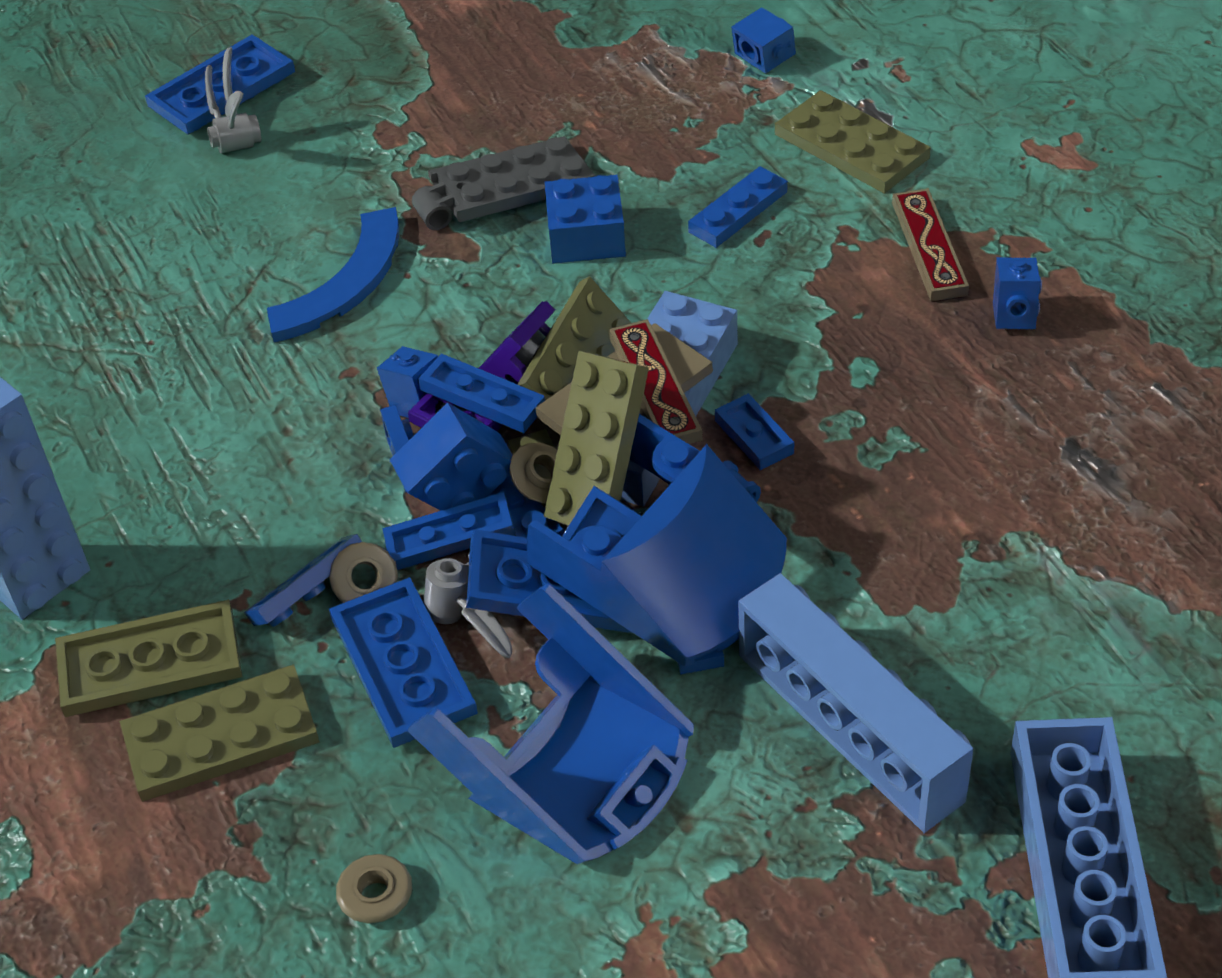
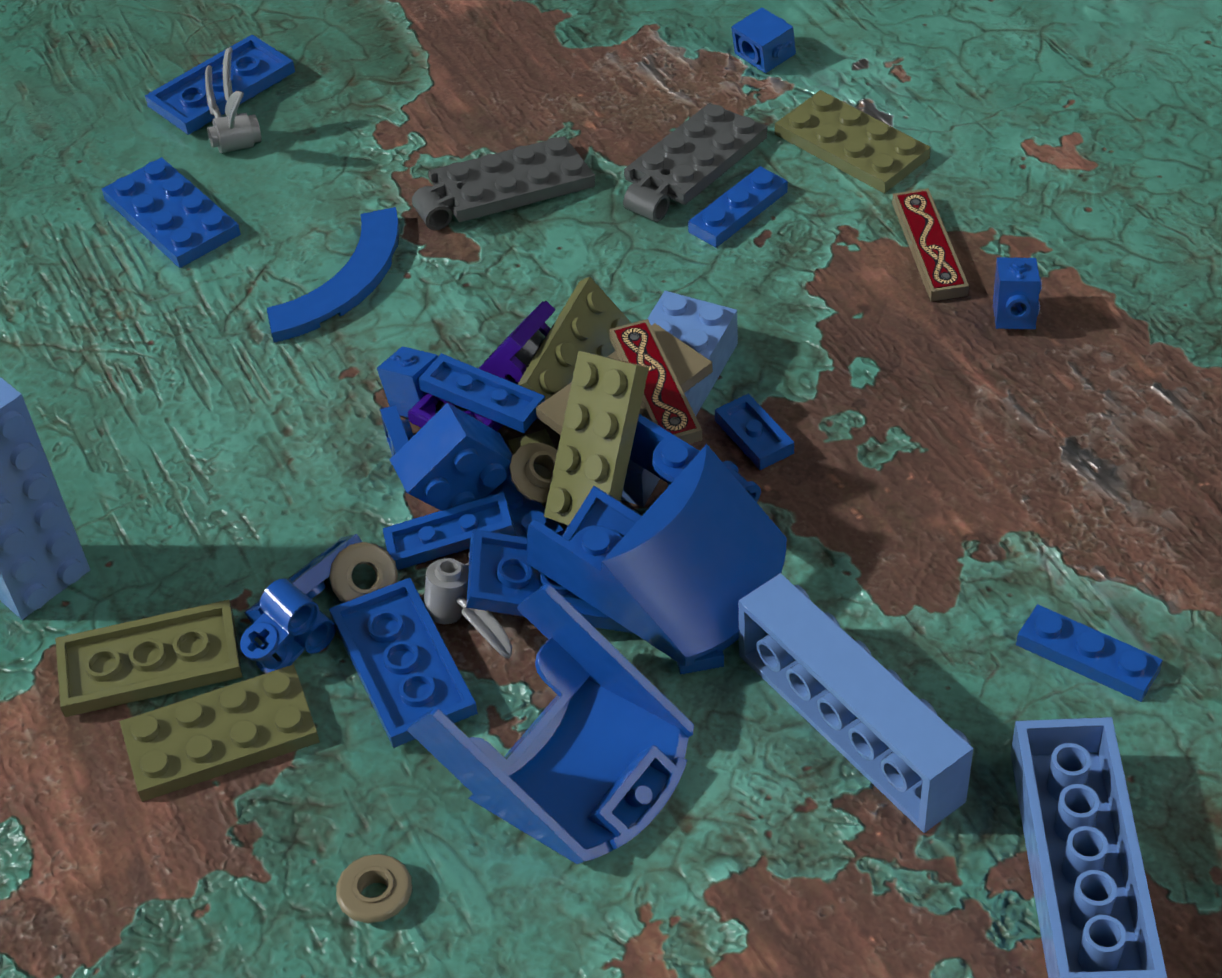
blue brick [545,175,626,264] -> none
none -> blue plate [102,157,241,268]
none -> blue piece [240,579,336,674]
none -> dark grey hinge [623,103,768,222]
none -> blue plate [1016,604,1163,702]

